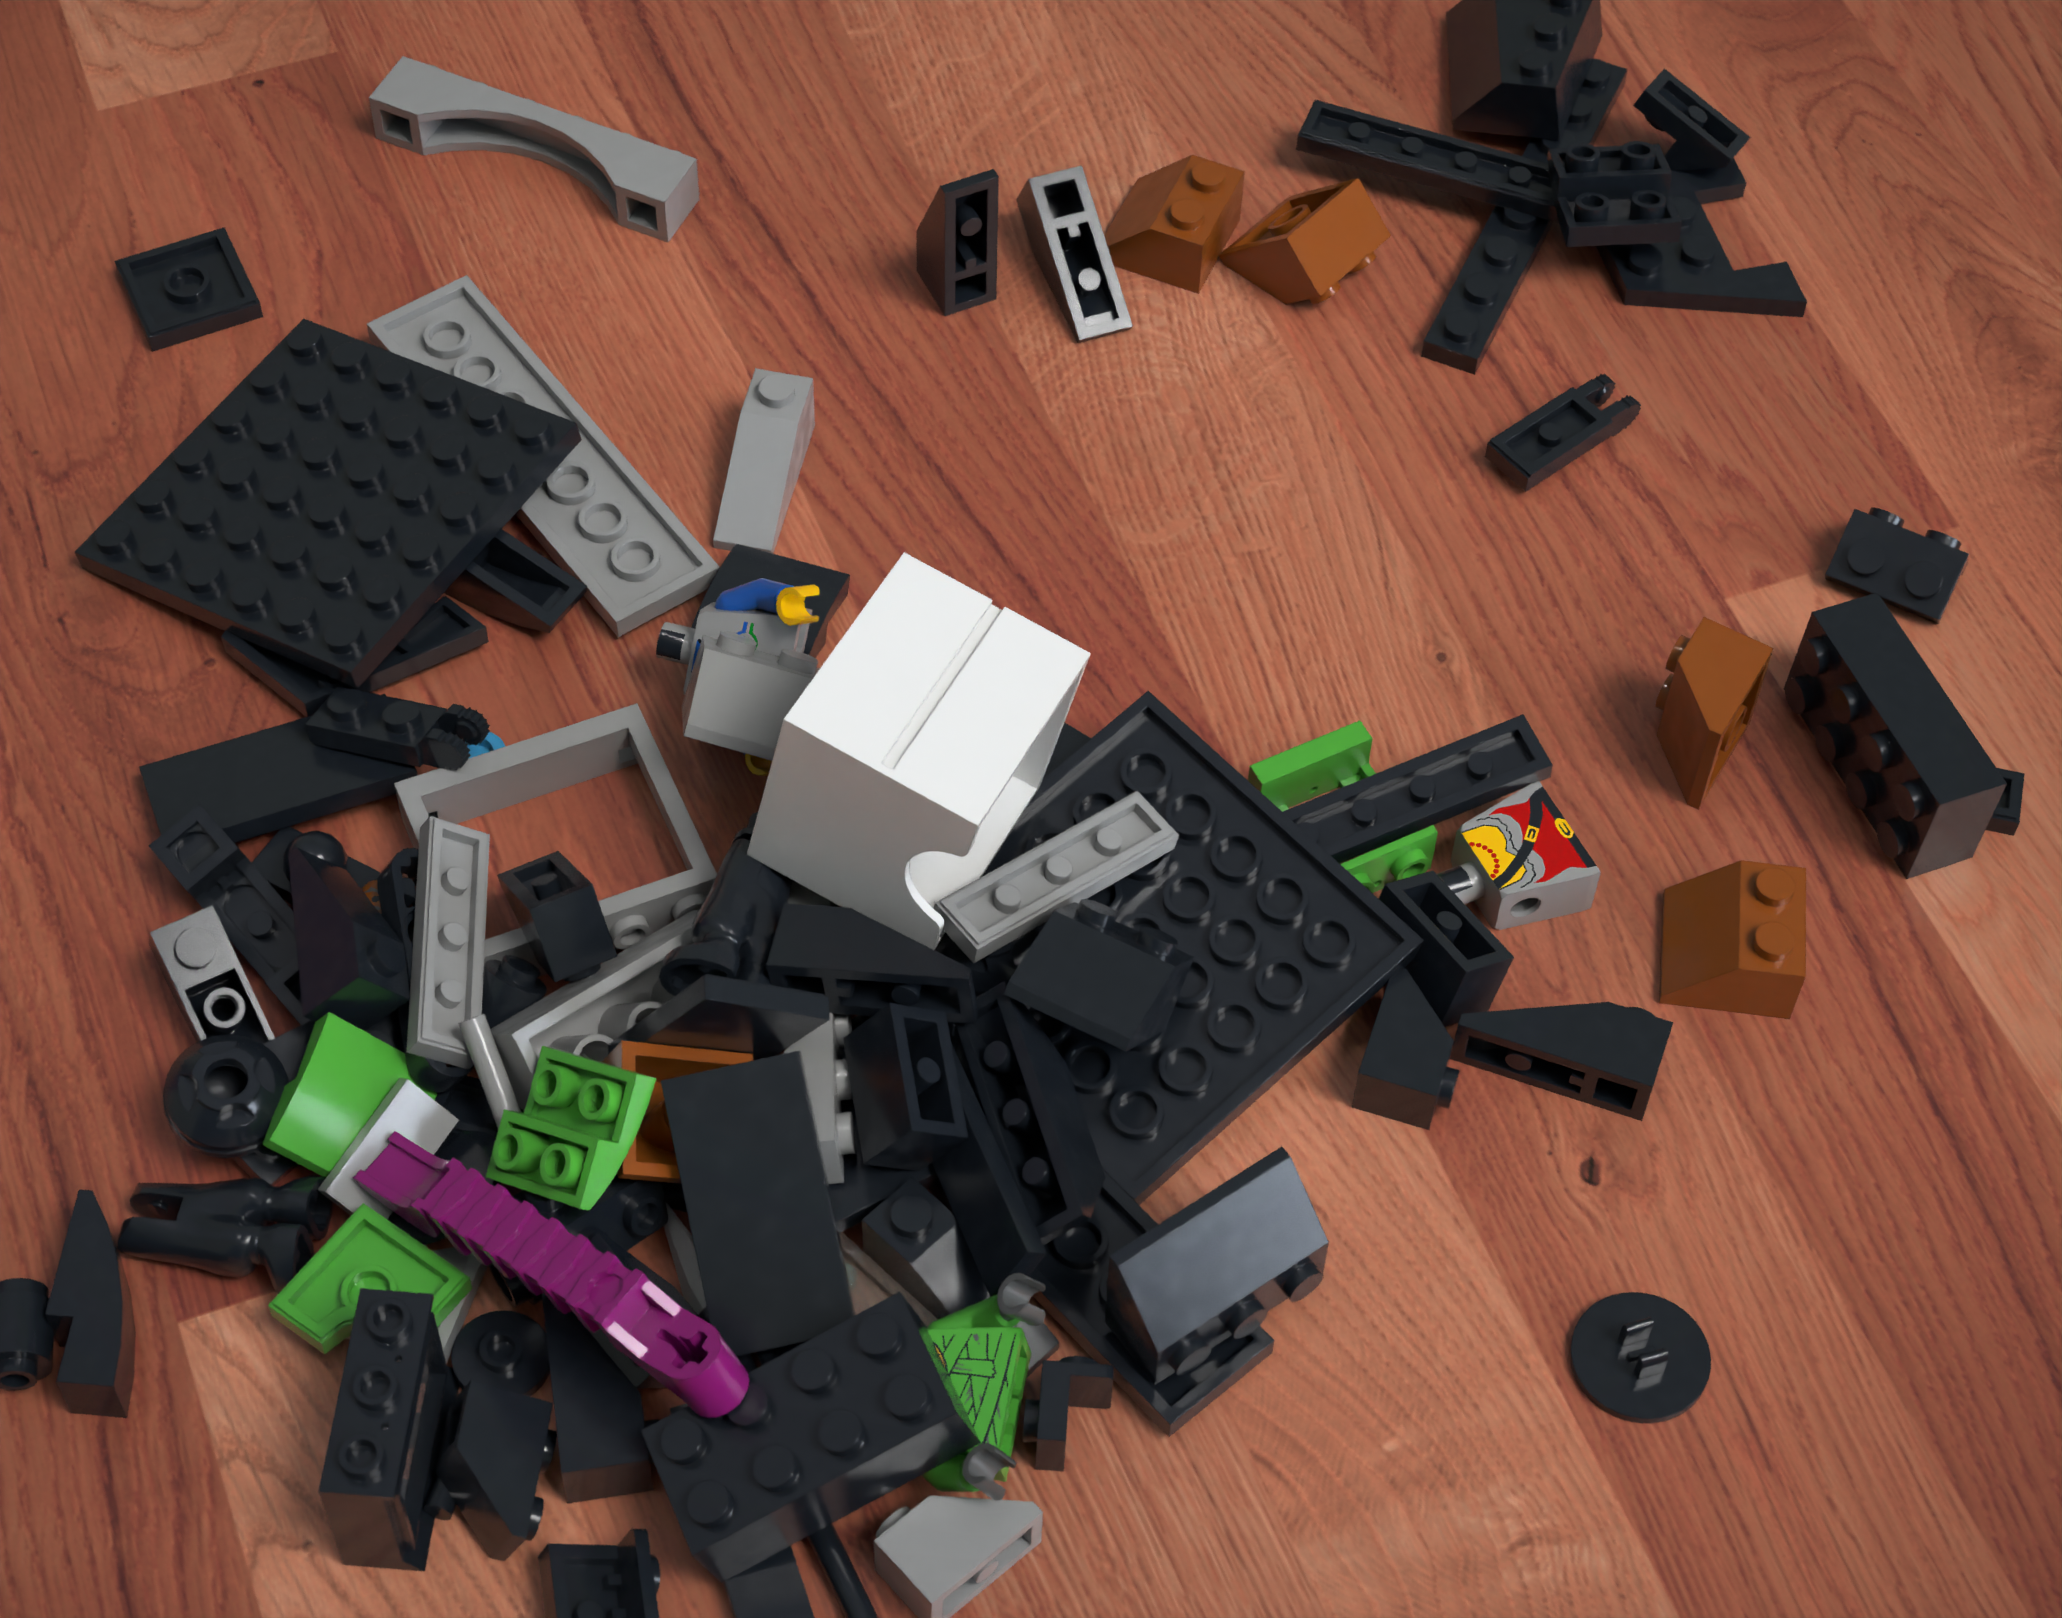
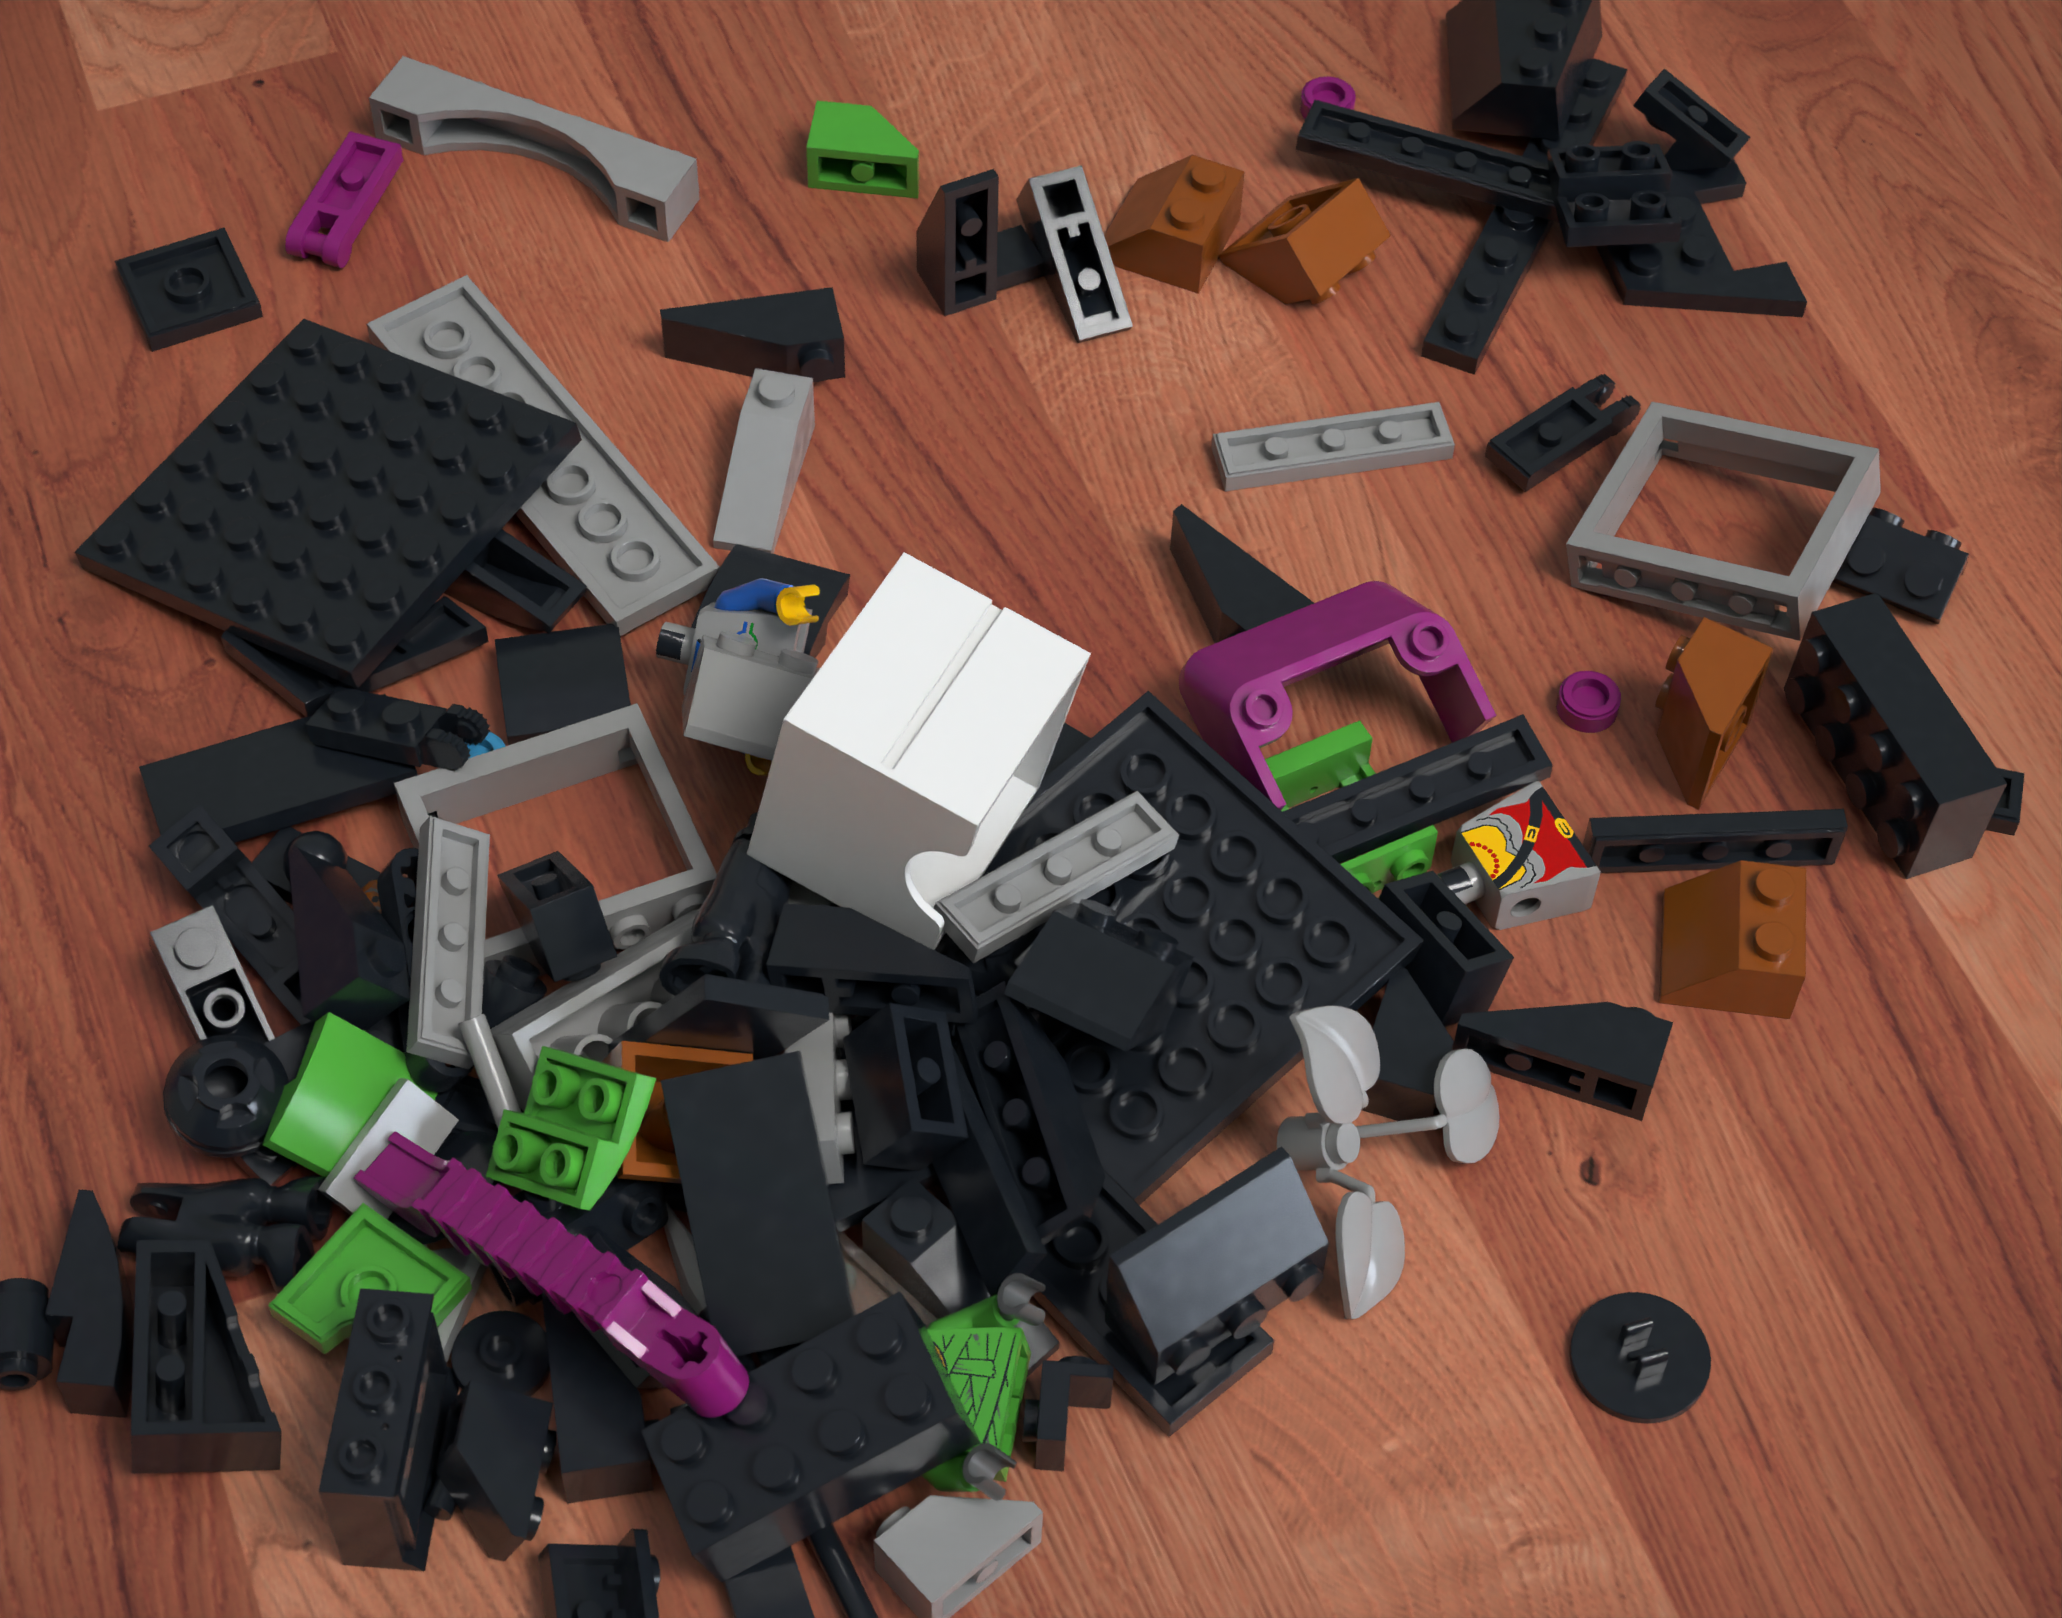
none -> black wedge [131,1239,282,1474]
none -> magenta plate [285,131,403,268]
none -> black slope [495,624,631,745]
none -> black slope [660,287,845,382]
none -> bright green slope [806,100,919,199]
none -> black tile [997,225,1045,291]
none -> black slope [1170,504,1314,643]
none -> magenta windscreen [1179,581,1497,810]
none -> light grey tile [1211,402,1455,491]
none -> light grey plant [1277,1006,1500,1319]
none -> magenta tile [1300,76,1356,119]
none -> magenta tile [1556,671,1621,733]
none -> light grey window [1566,402,1881,641]
none -> black tile [1583,809,1848,873]

